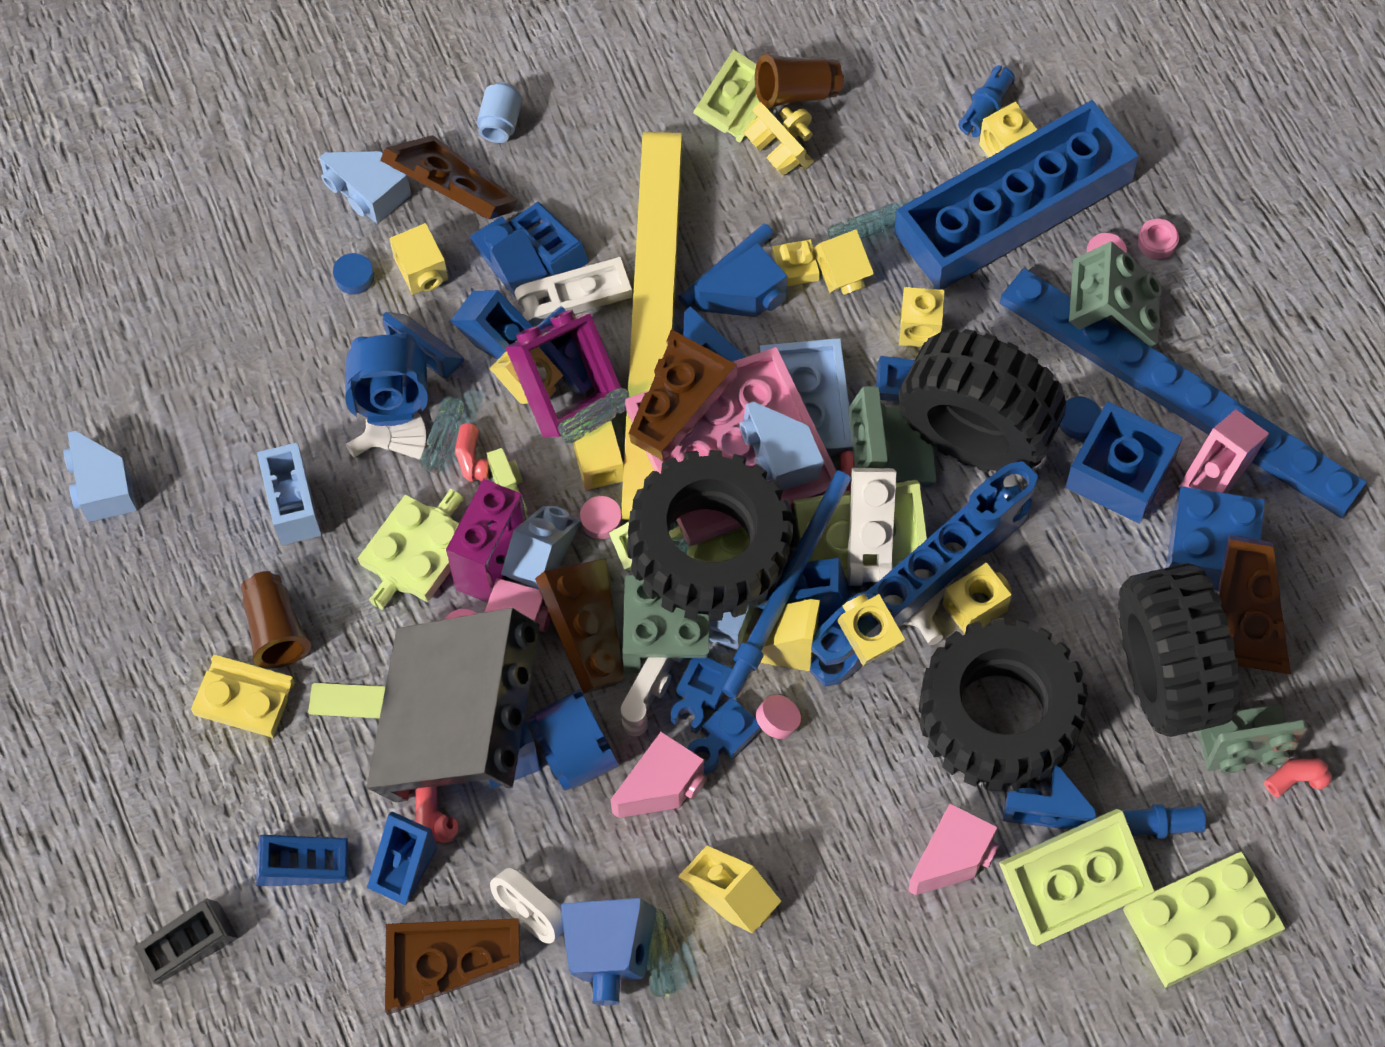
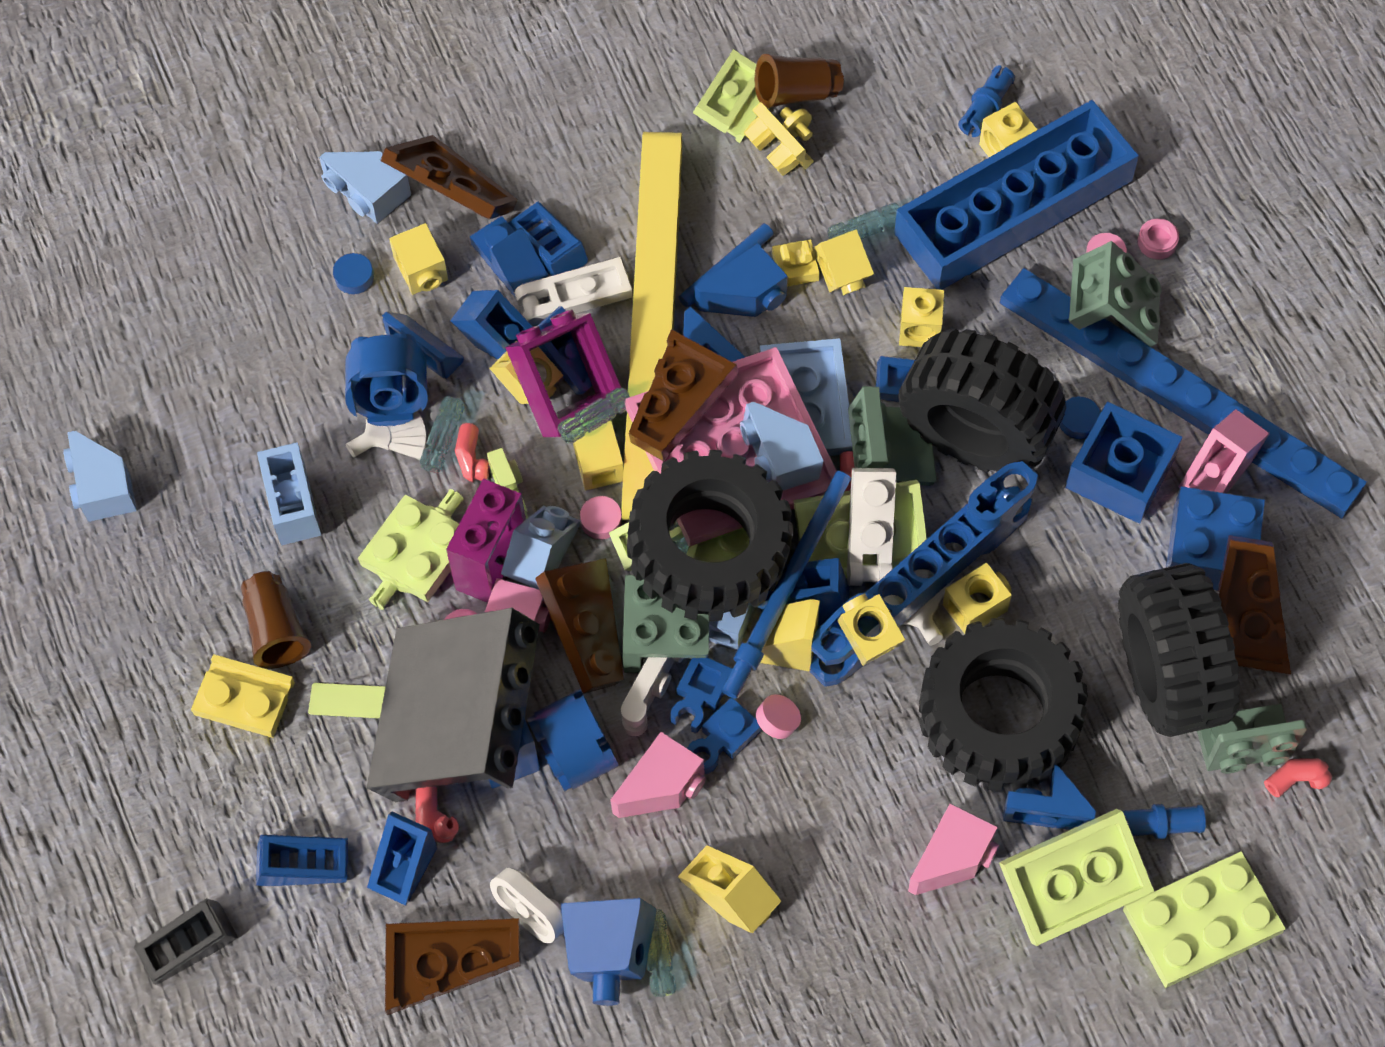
light blue brick [477,82,523,143] -> none

